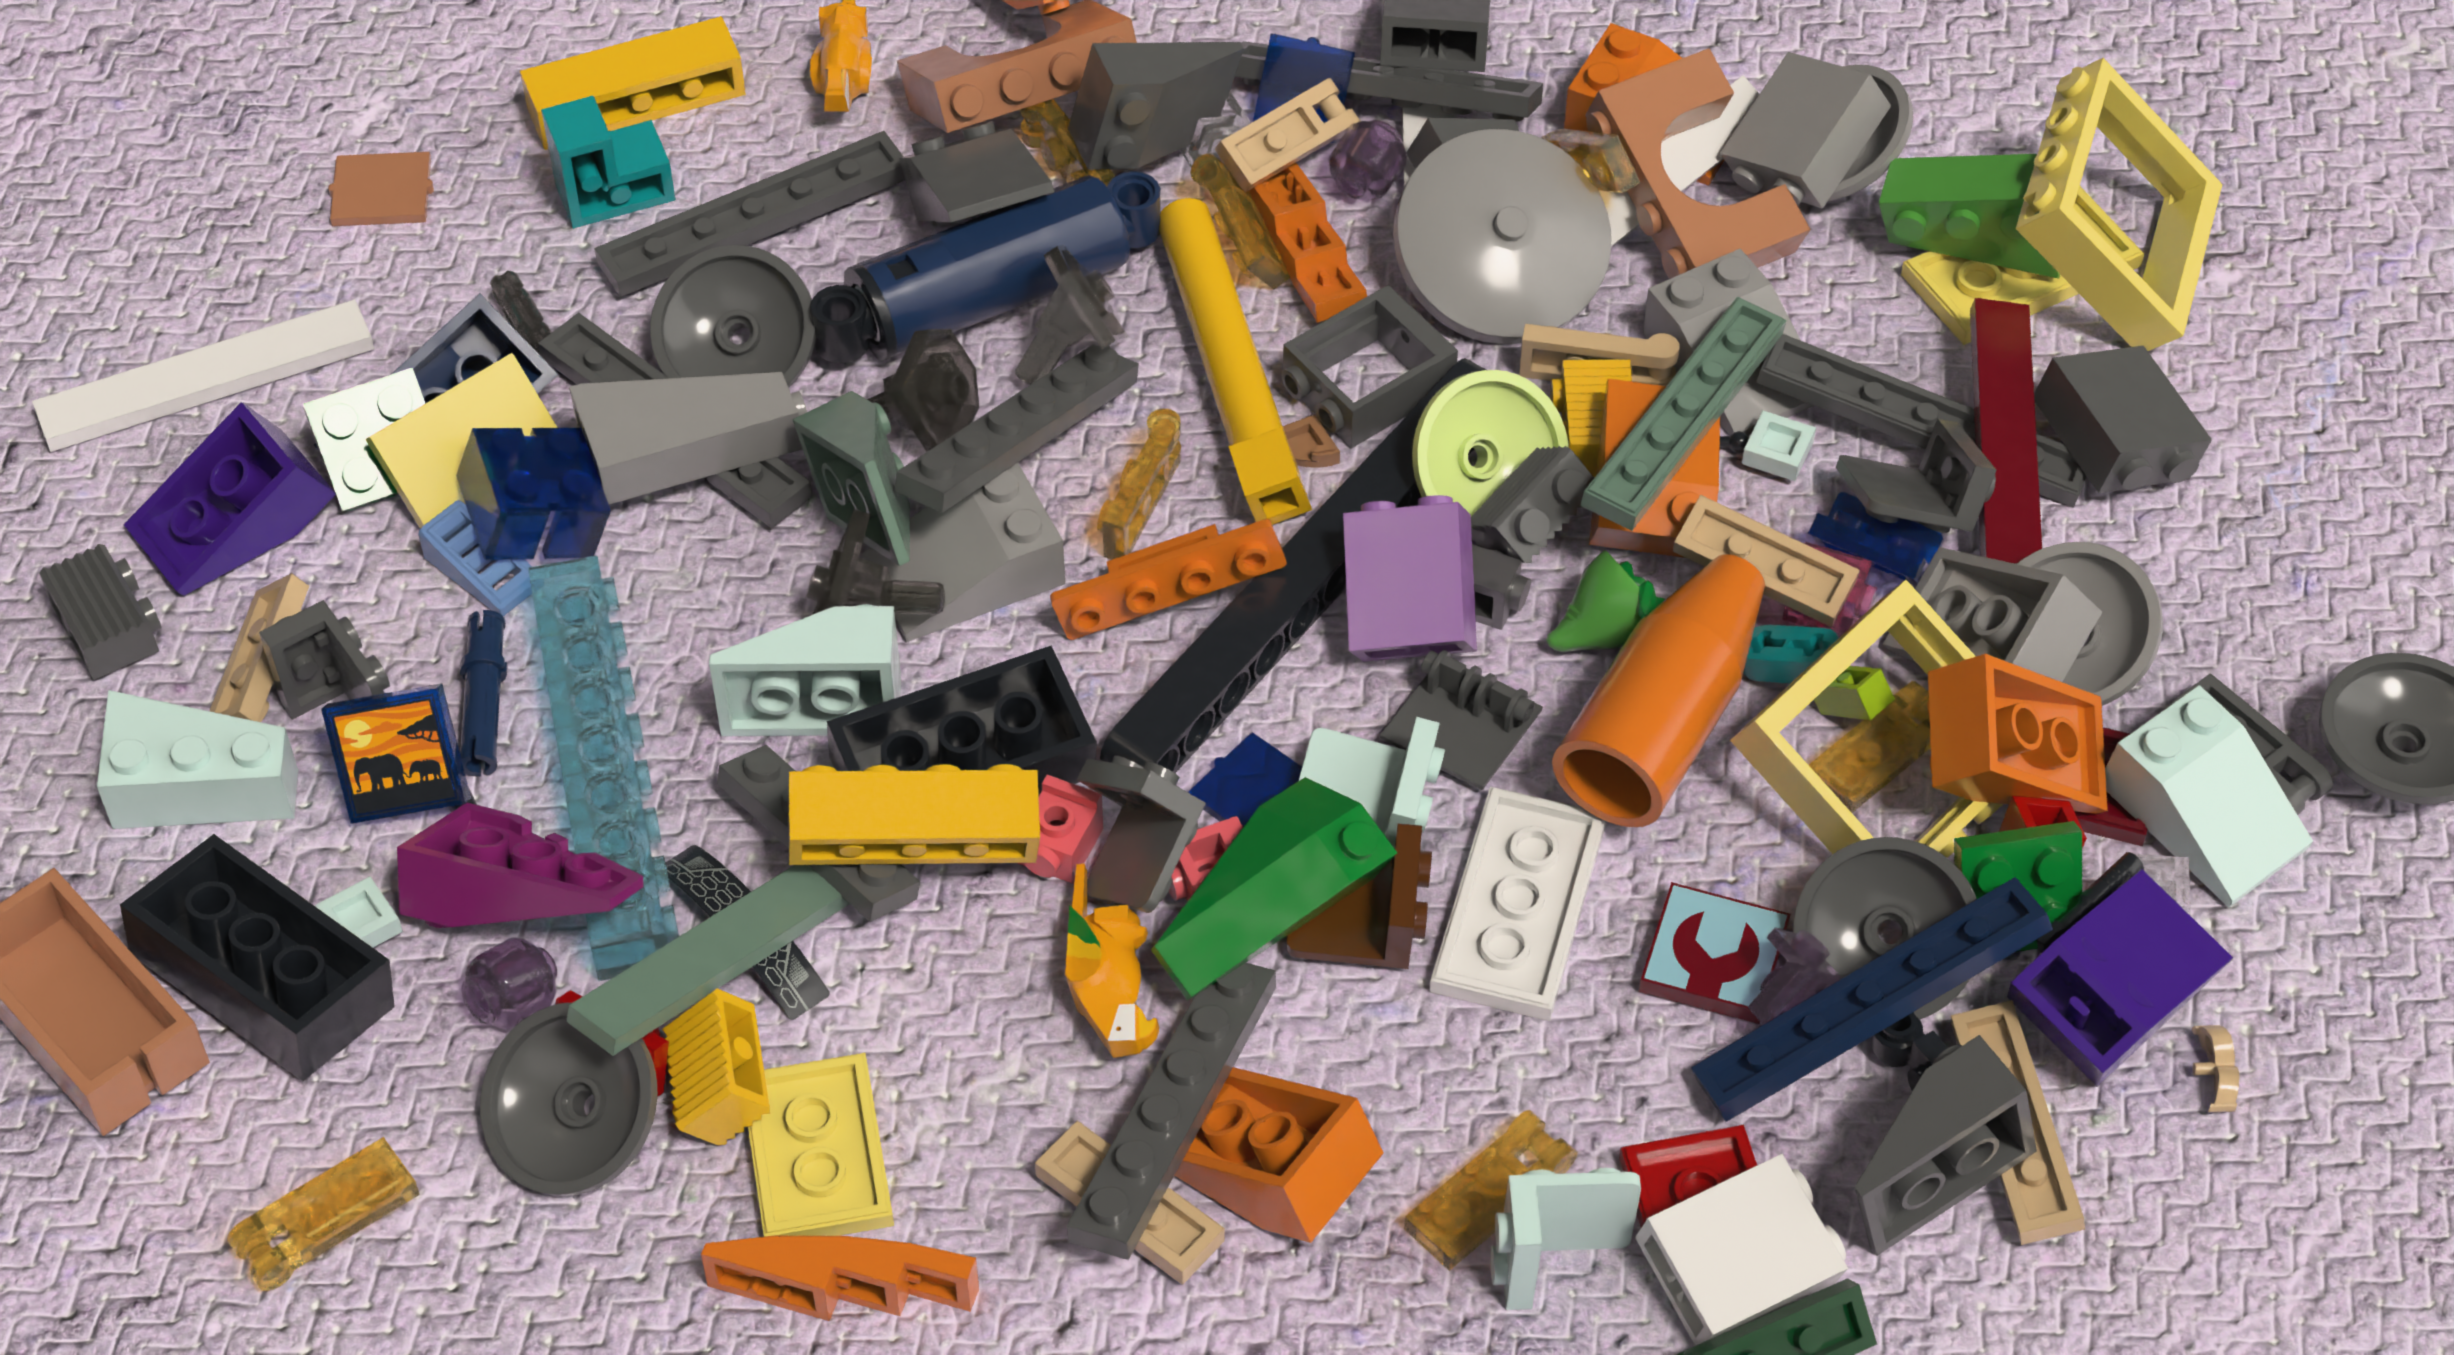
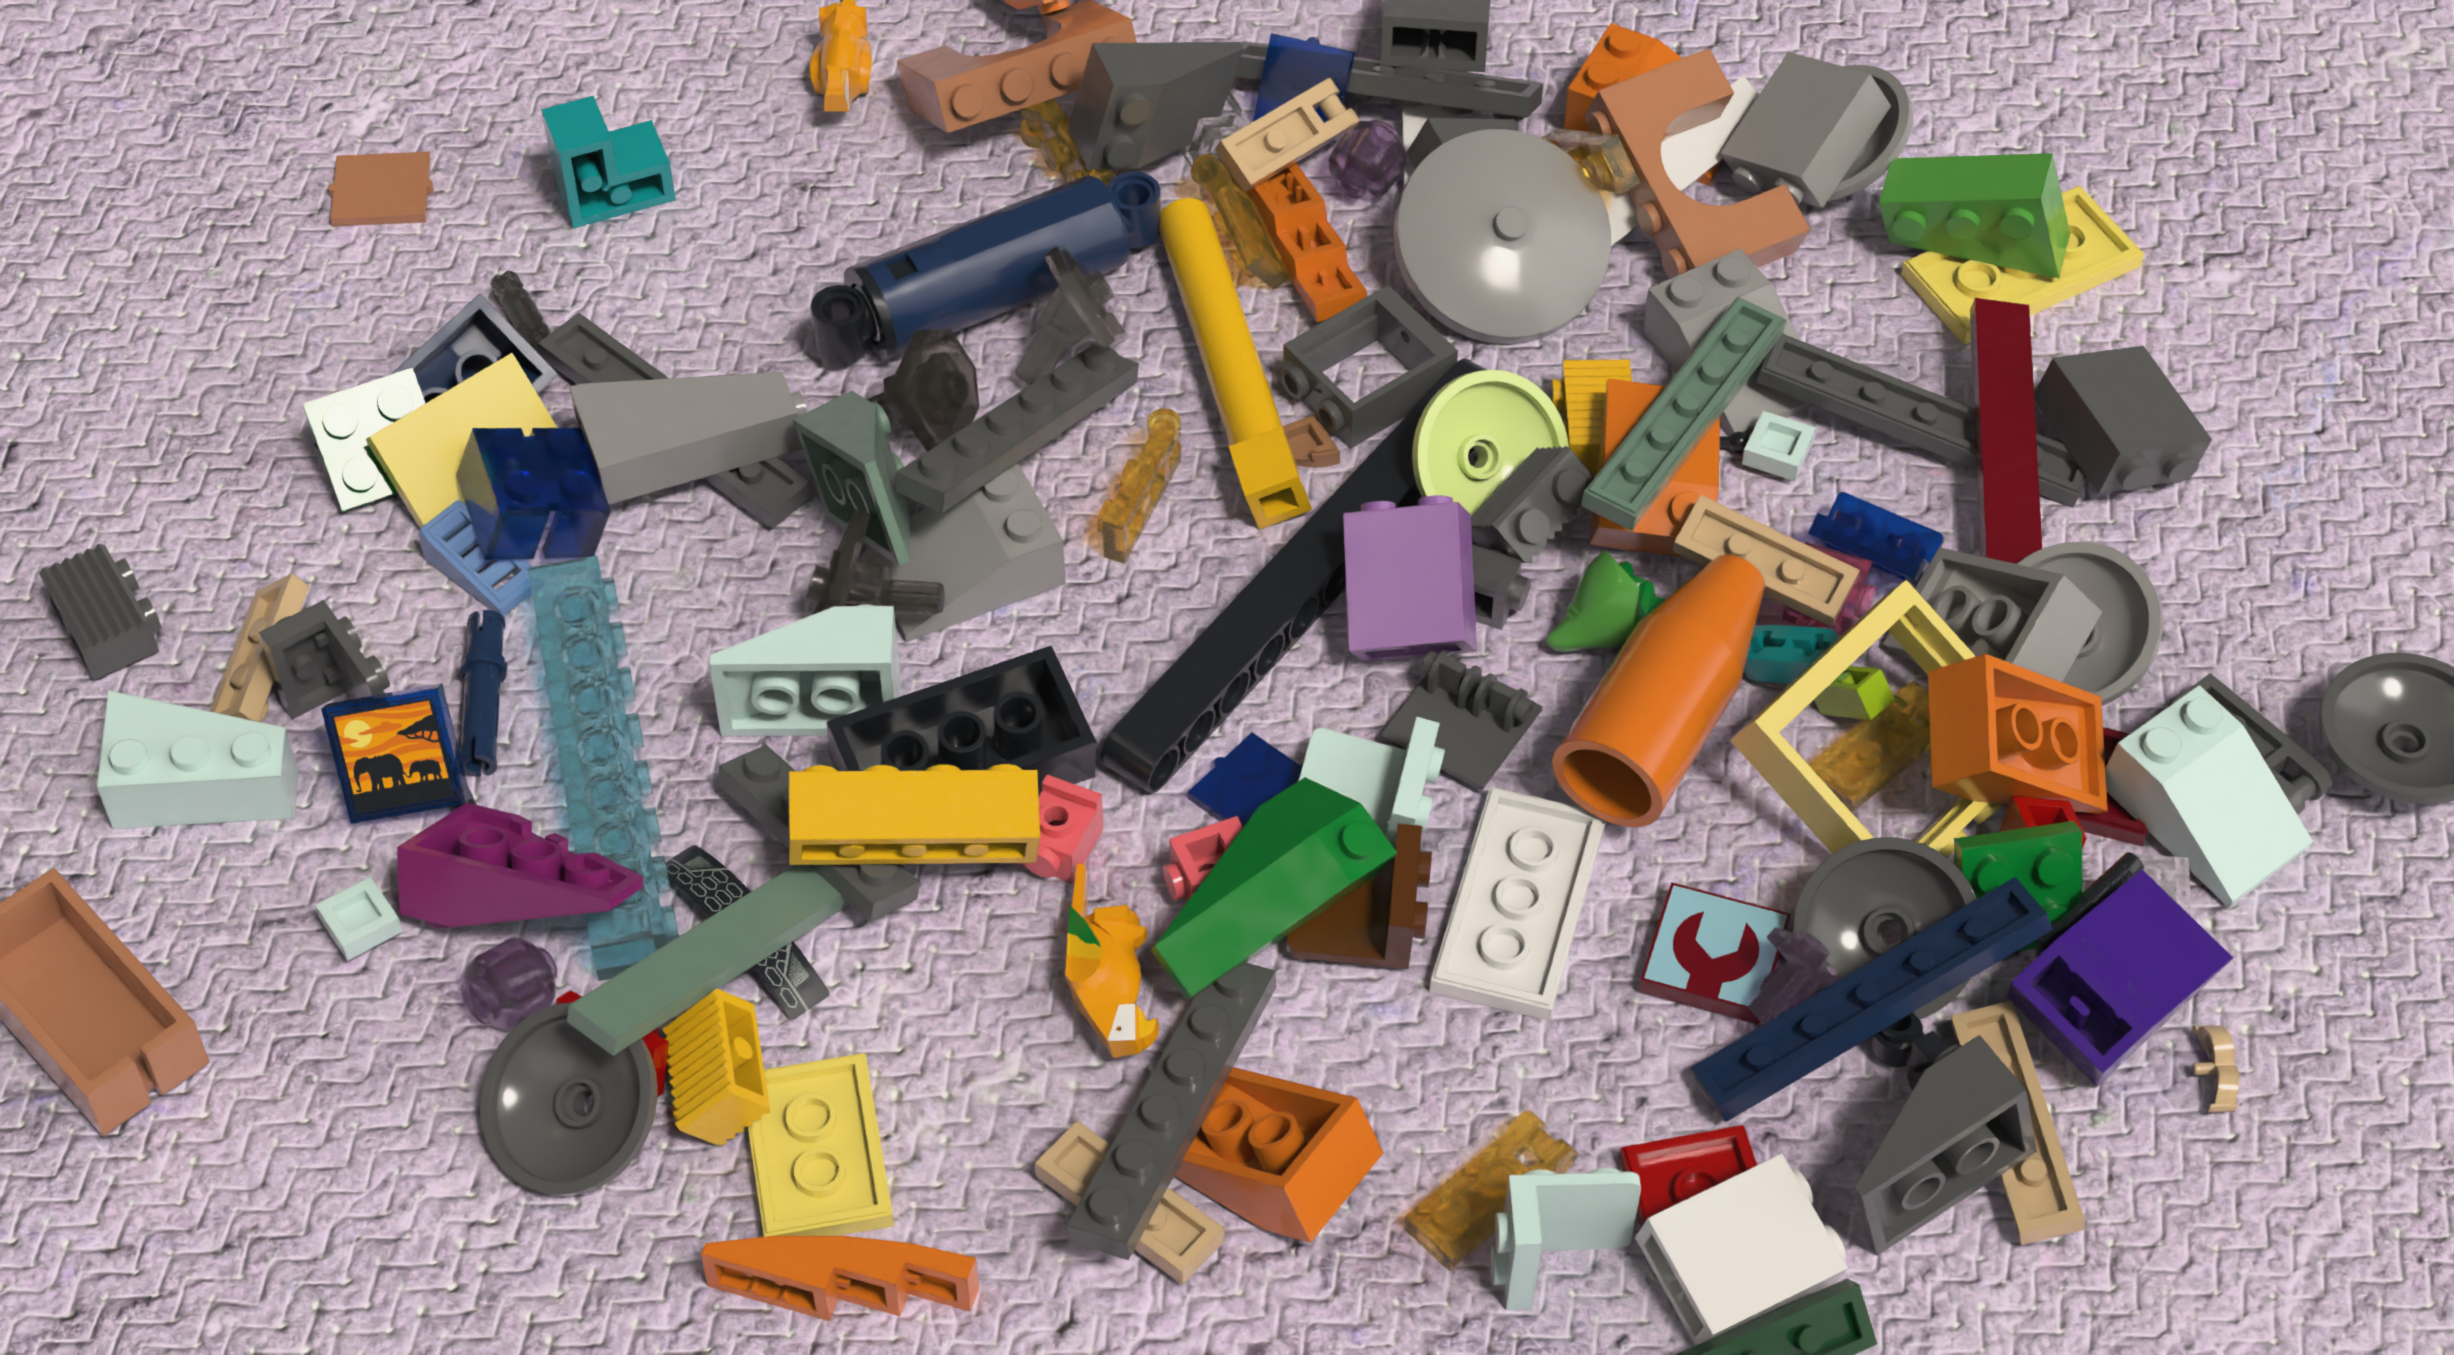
white tile [32,299,374,452] -> none
black brick [120,834,395,1081] -> none
dark purple slope [123,402,336,596] -> none
clear yellow plate [227,1137,420,1291] -> none
yellow brick [520,16,746,150] -> none
dark grey plate [594,131,905,297] -> none
dark grey dish [650,245,816,388] -> none
dark grey slope [899,121,1054,223] -> none
orange bracket [1050,519,1287,640] -> none
dark grey bracket [1077,756,1206,913] -> none
tan plate [1519,324,1680,386] -> none
dark grey bracket [1836,418,1996,533] -> none
light yellow window [2015,58,2223,351] -> none

